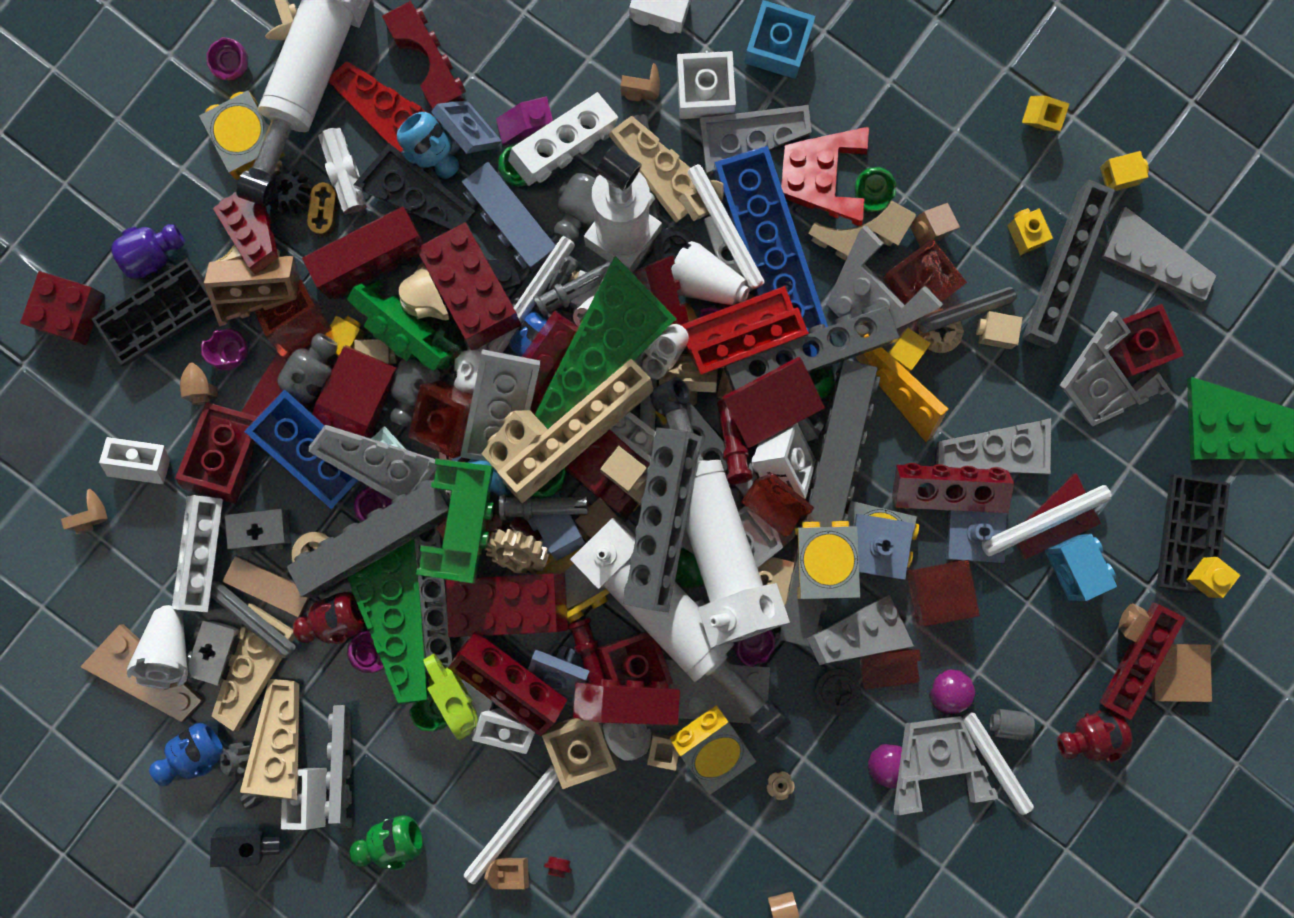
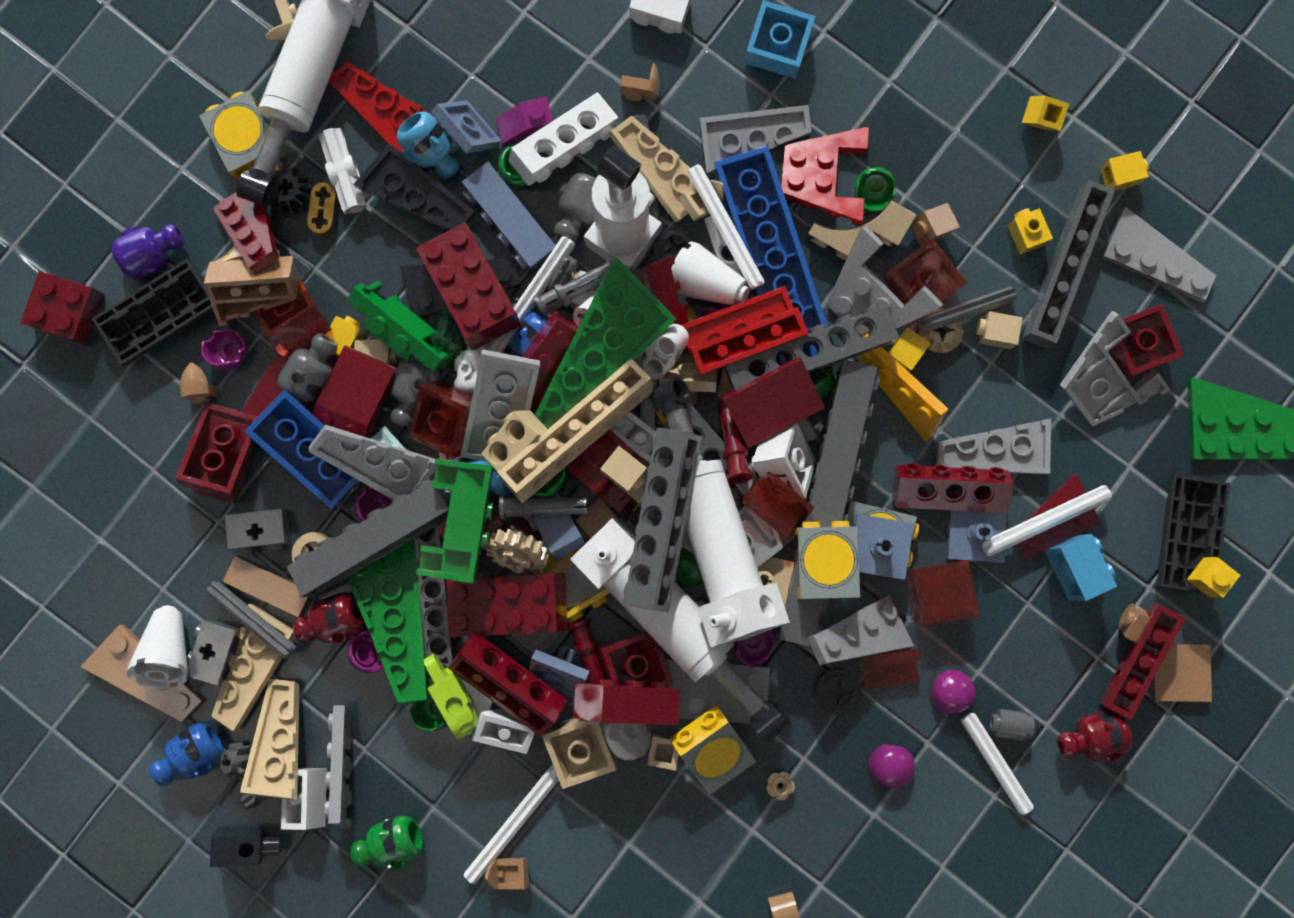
medium nougat plate [61,489,108,534] -> none
white brick [99,437,170,485] -> none
white brick [172,495,223,612] -> none
magenta hair [206,37,249,81] -> none
dark red brick [302,206,424,299] -> none
dark red arch [382,1,466,110] -> none
tan hat [399,263,449,320] -> none
dark red plate [543,856,572,878] -> none
white brick [676,51,736,119] -> none
light grey wing [894,716,998,815] -> none

